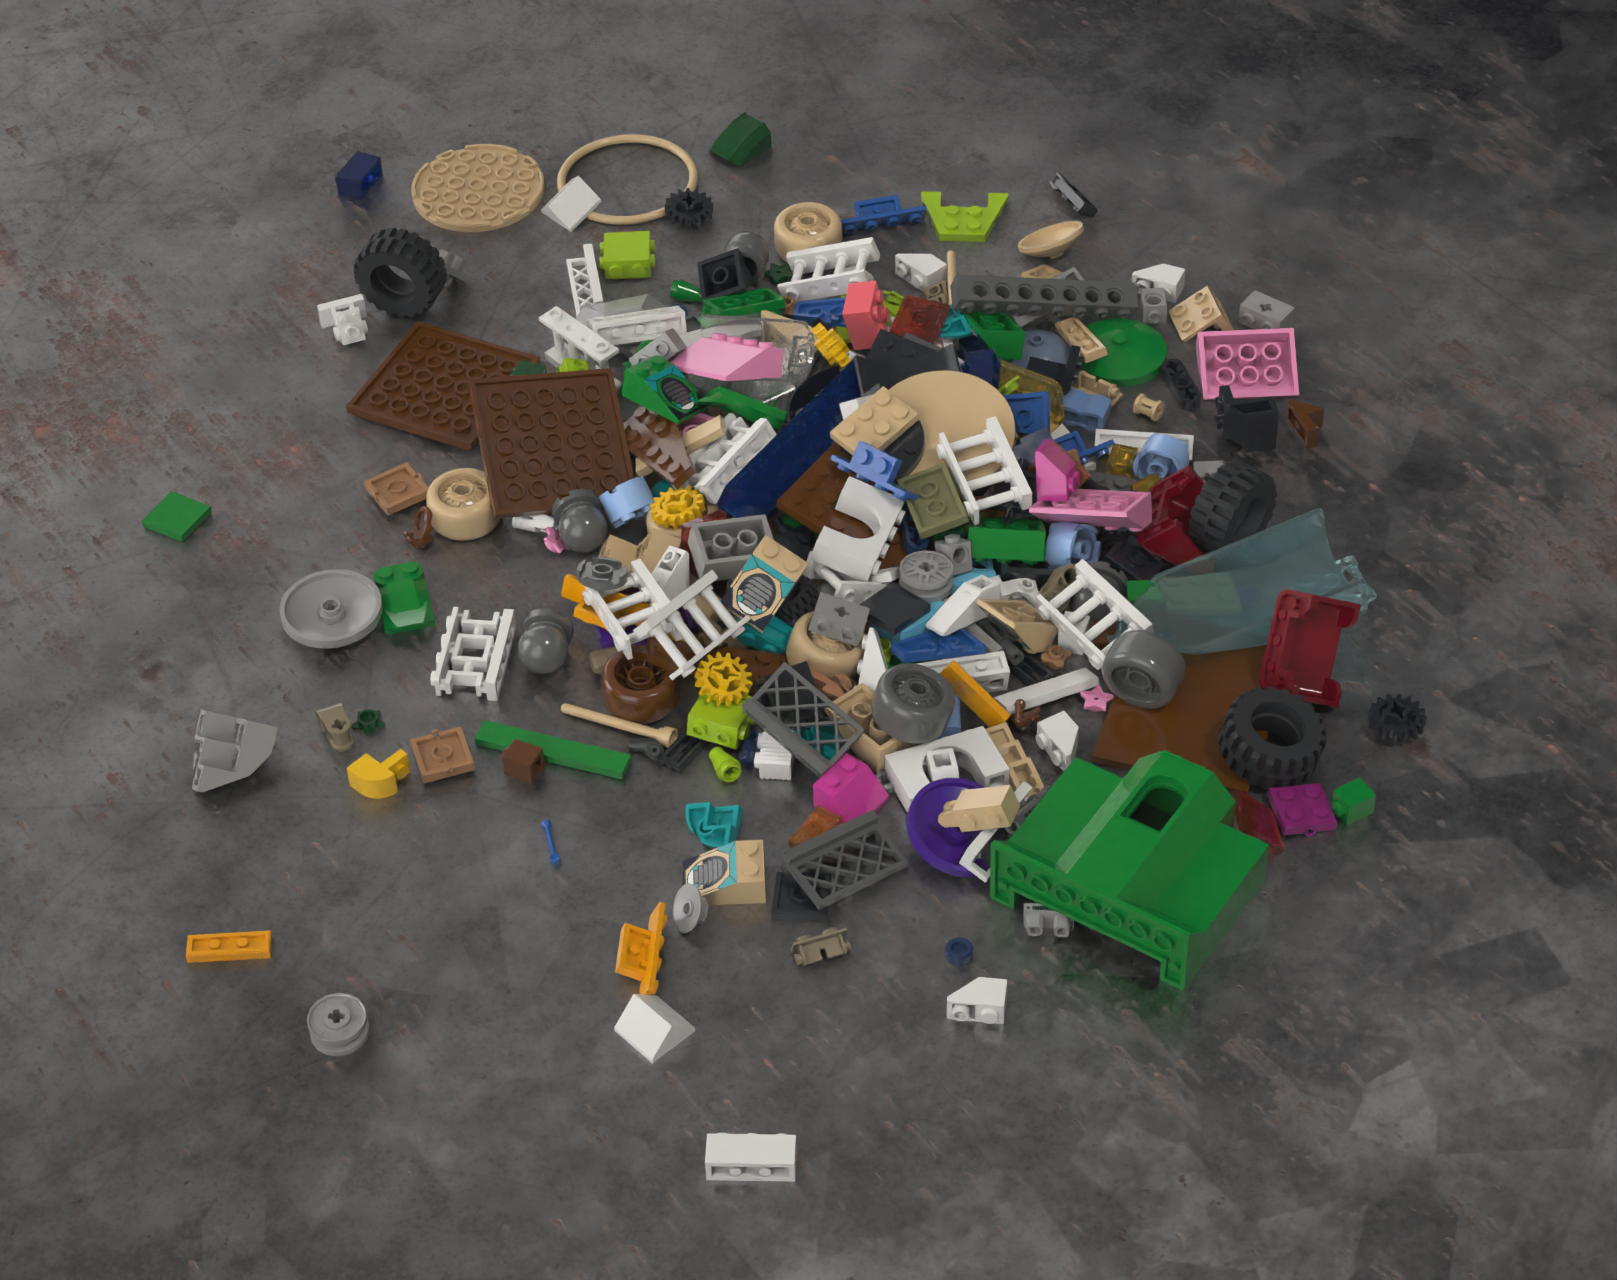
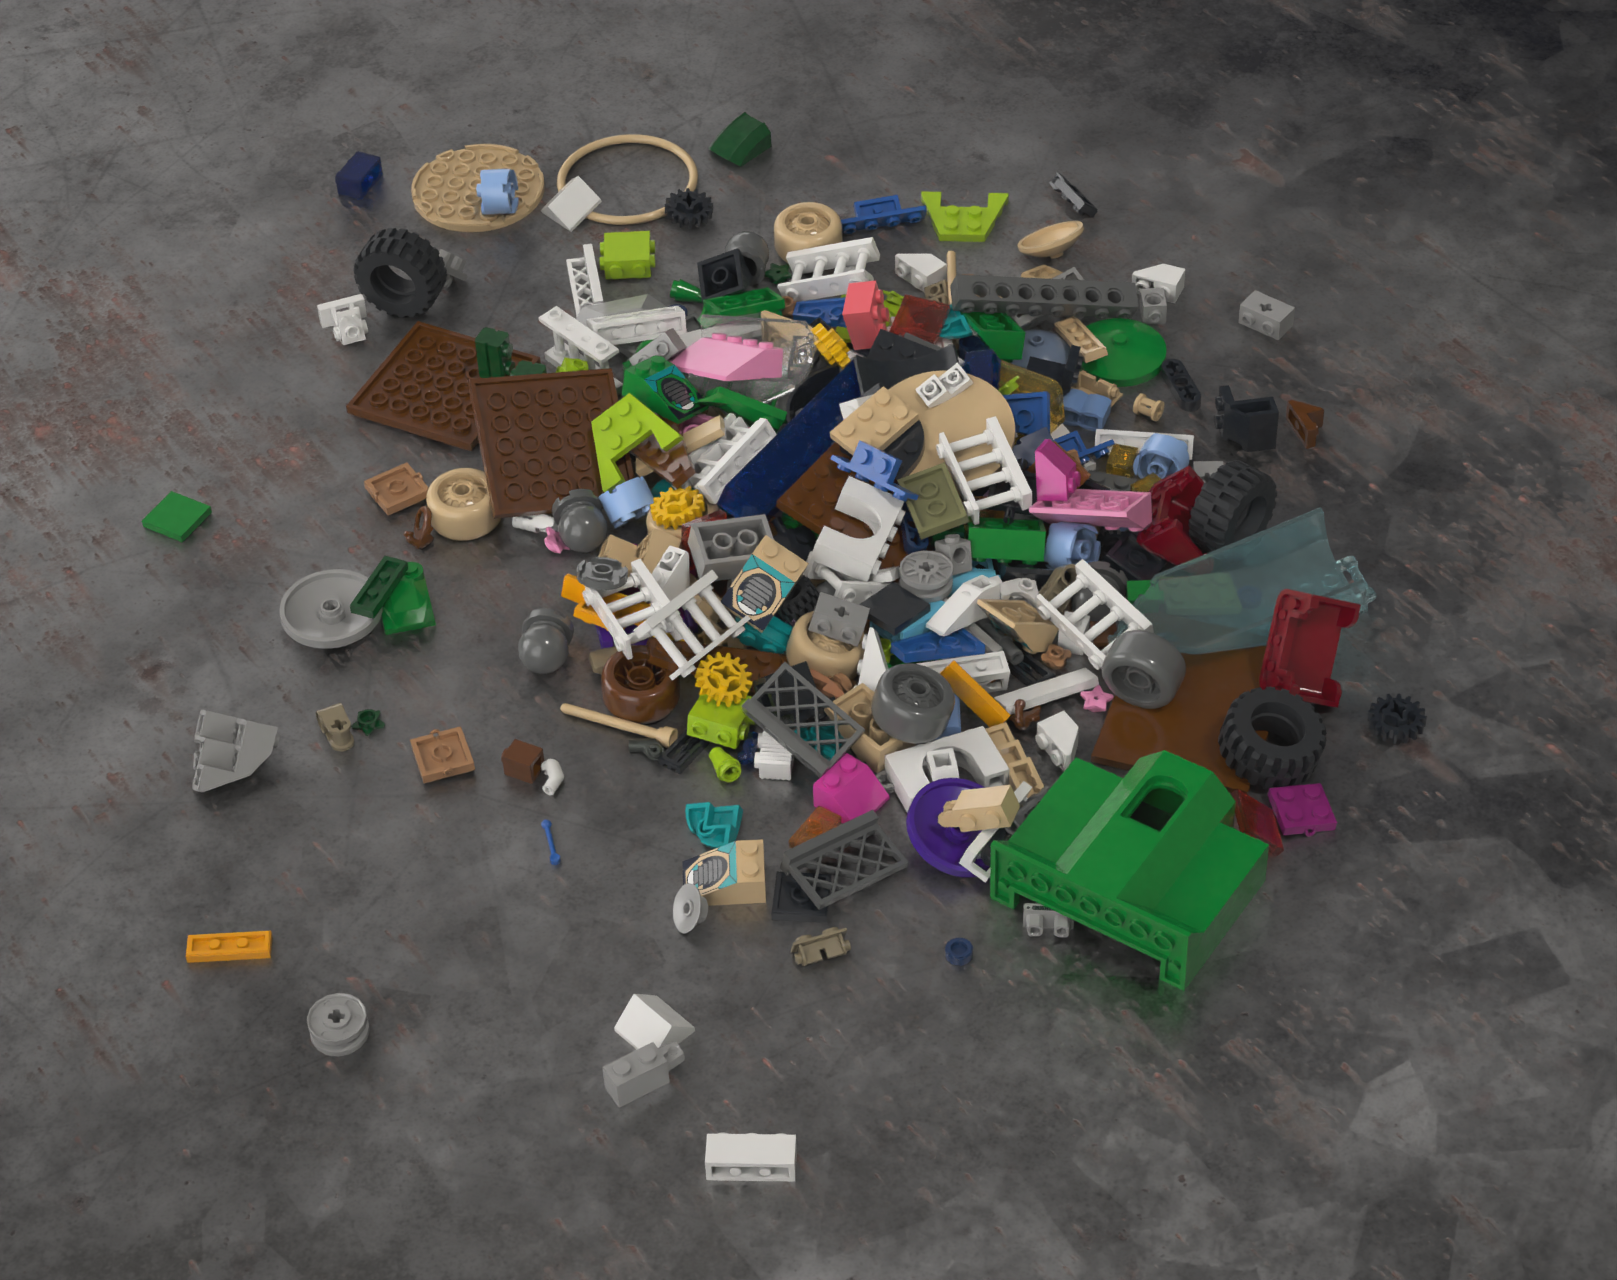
yellow brick [346,749,411,799] -> none
white fence [431,607,516,701] -> none
green tile [474,720,632,780] -> none
light orange bracket [615,902,667,996] -> none
white slope [947,977,1007,1024] -> none
tan bracket [1169,286,1234,342] -> none
bright pink slope [1196,328,1299,401] -> none
green brick [1331,777,1376,825] -> none
none -> dark green plate [350,555,408,619]
none -> dark green brick [475,327,515,378]
none -> light blue brick [476,169,519,215]
none -> white arm [541,758,564,795]
none -> lime wing [591,393,684,493]
none -> light grey hinge [603,1042,685,1108]
none -> white slope [915,362,973,408]

